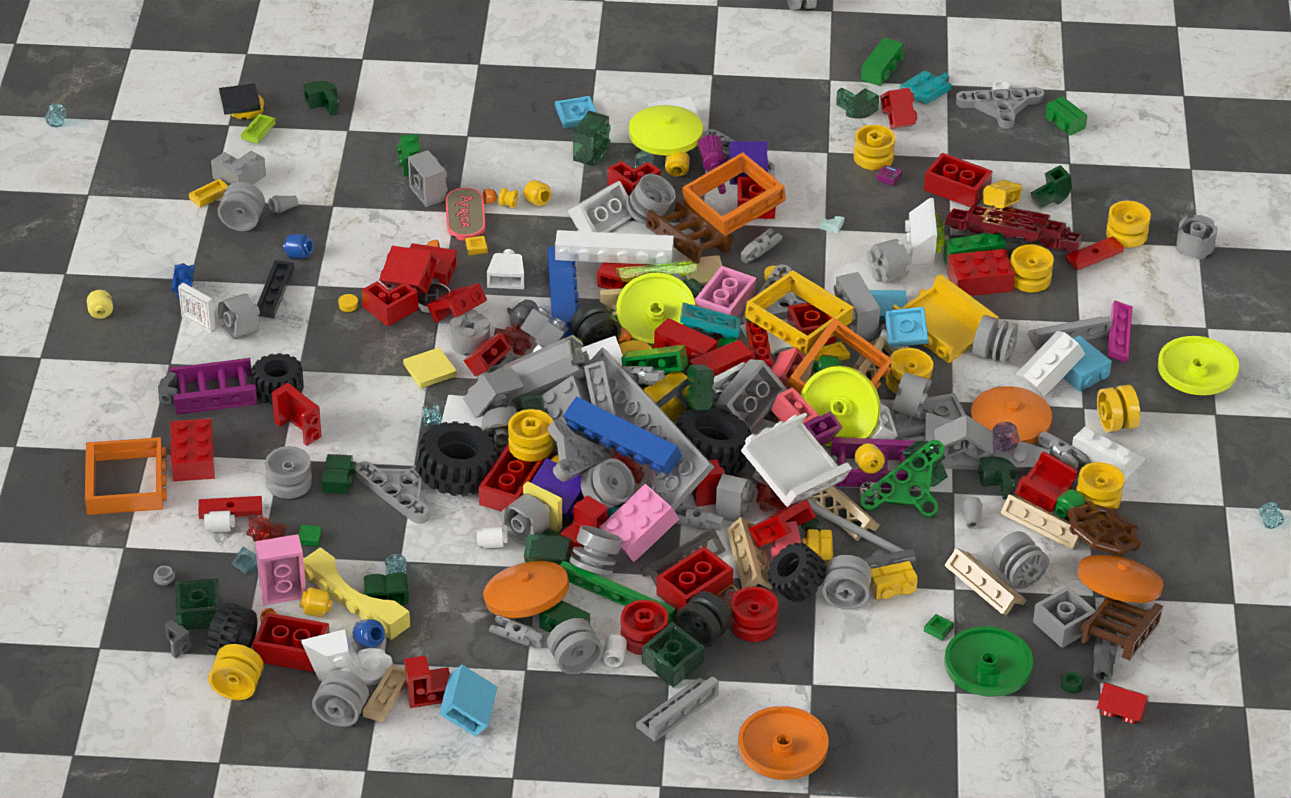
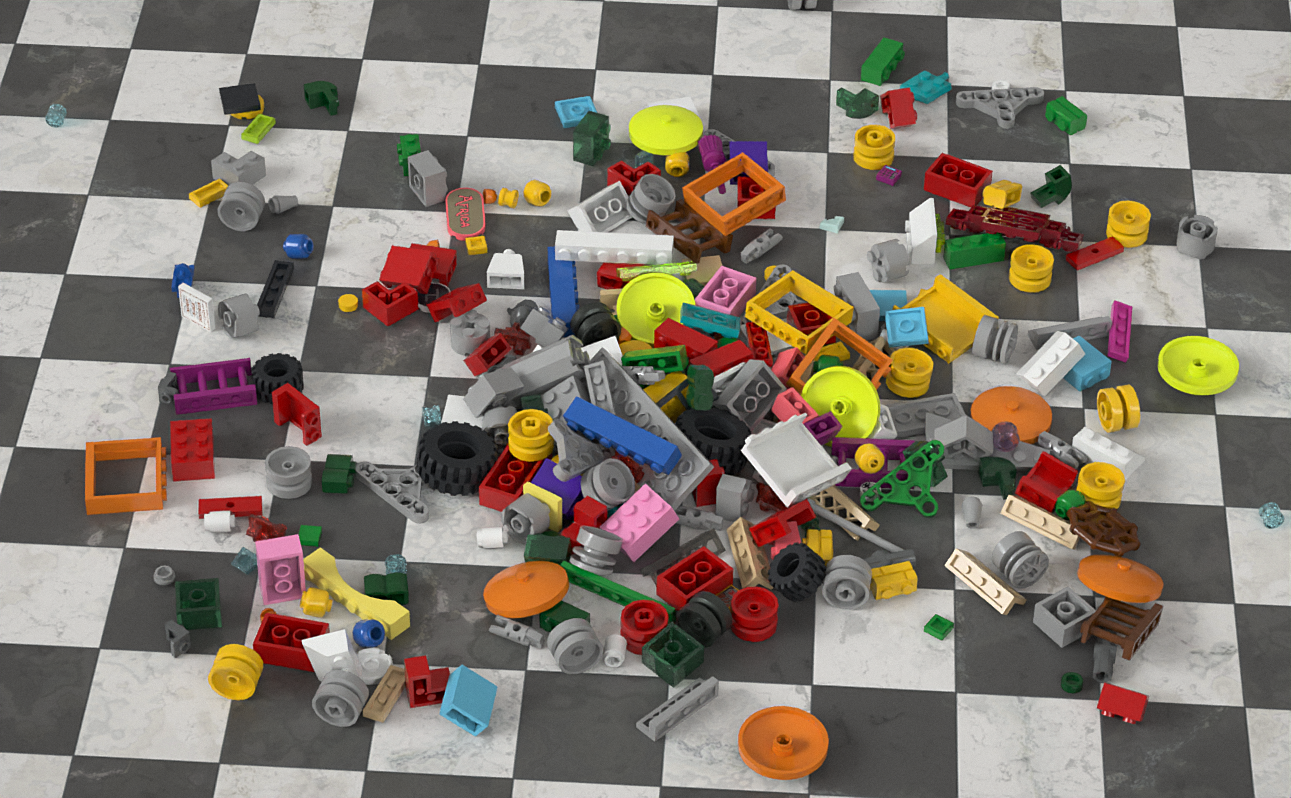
light yellow head [86,290,113,319] -> none
black tyre [207,602,258,656] -> none
light yellow tile [403,347,457,388] -> none
light grey brick [892,372,932,419] -> none
green dish [944,626,1033,697] -> none
red brick [947,249,1015,296] -> none

